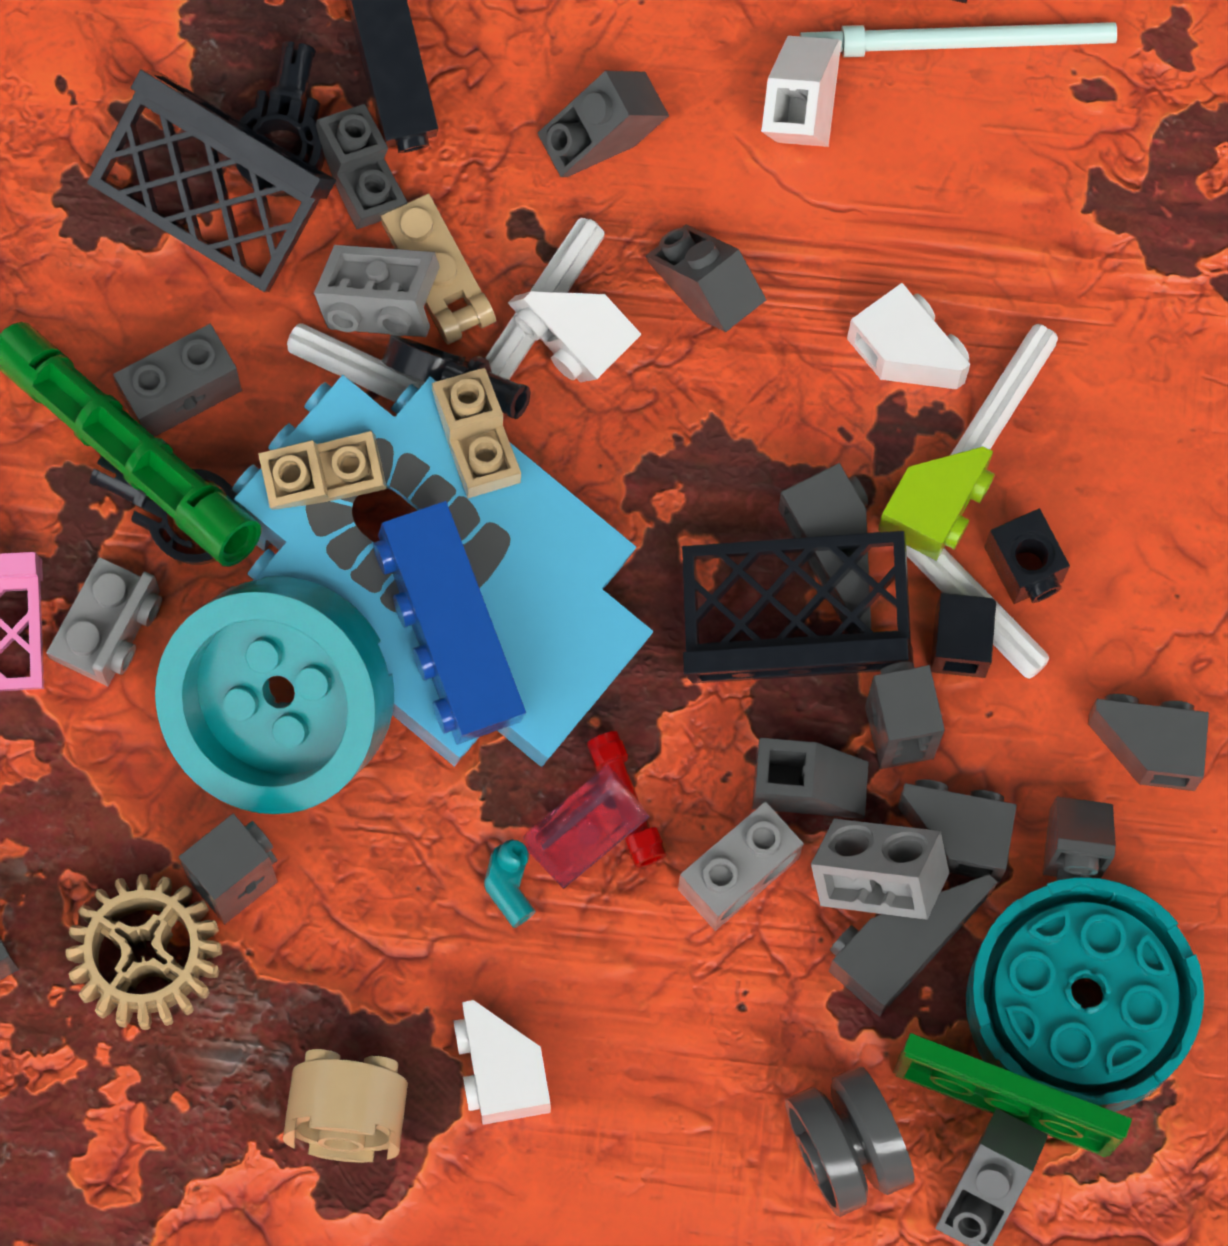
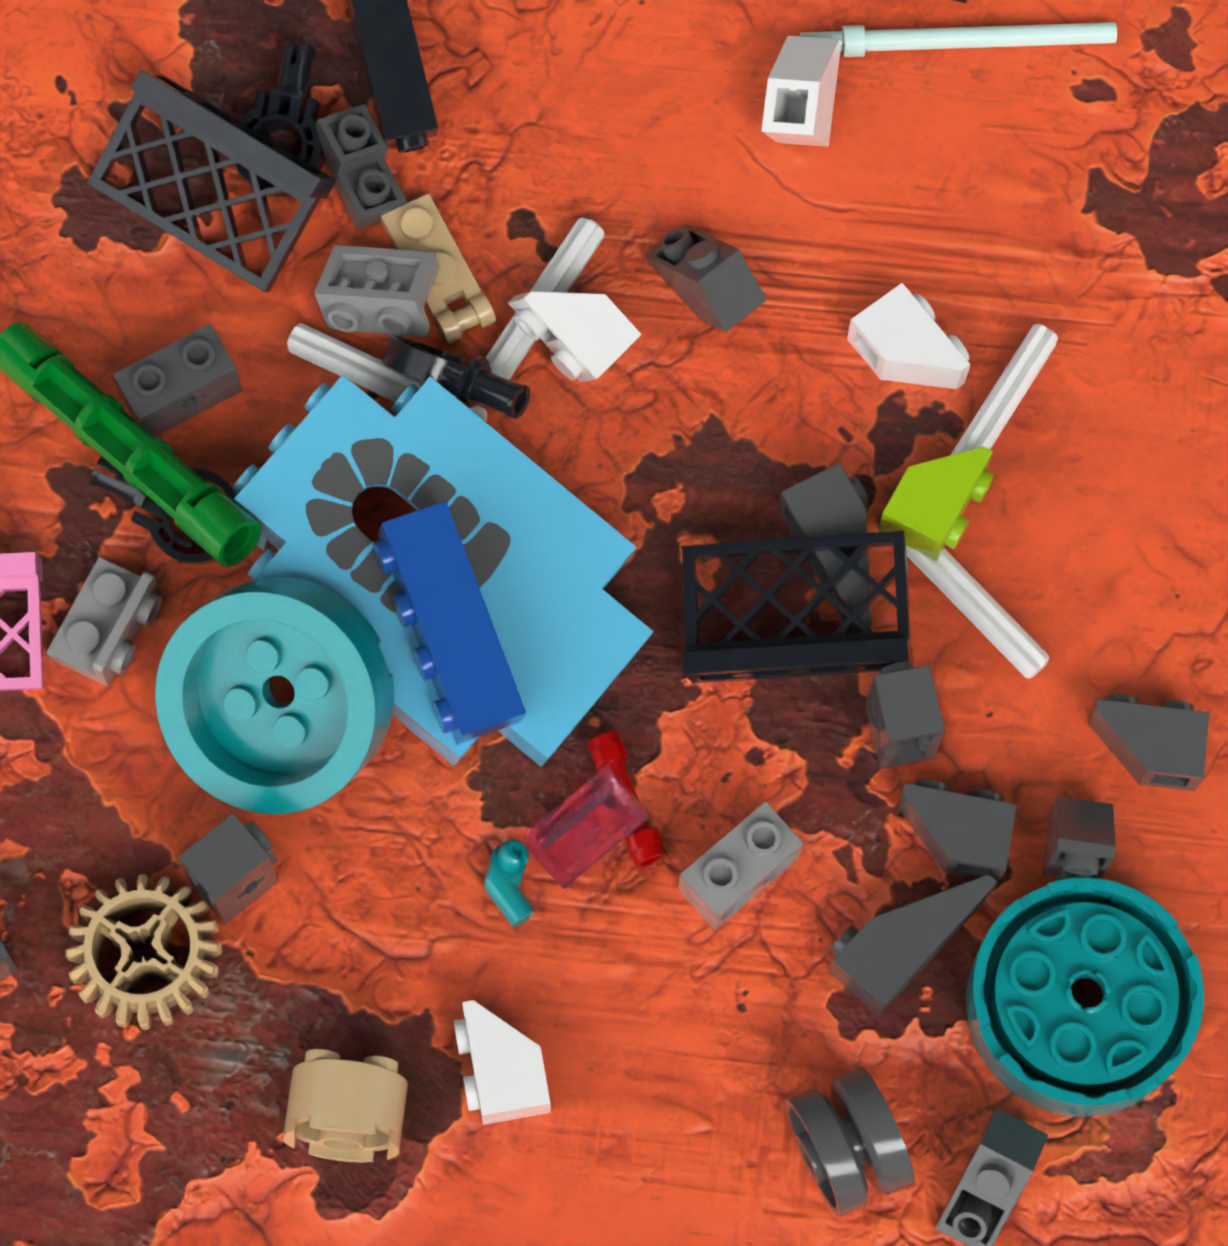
tan slope [258,431,387,510] -> none
tan slope [432,368,521,498] -> none
dark grey slope [537,70,669,177] -> none
dark grey slope [752,738,869,819] -> none
light grey brick [811,819,949,920] -> none
green tile [893,1033,1132,1158] -> none
black panel [931,593,996,678] -> none
black brick [984,508,1070,604] -> none

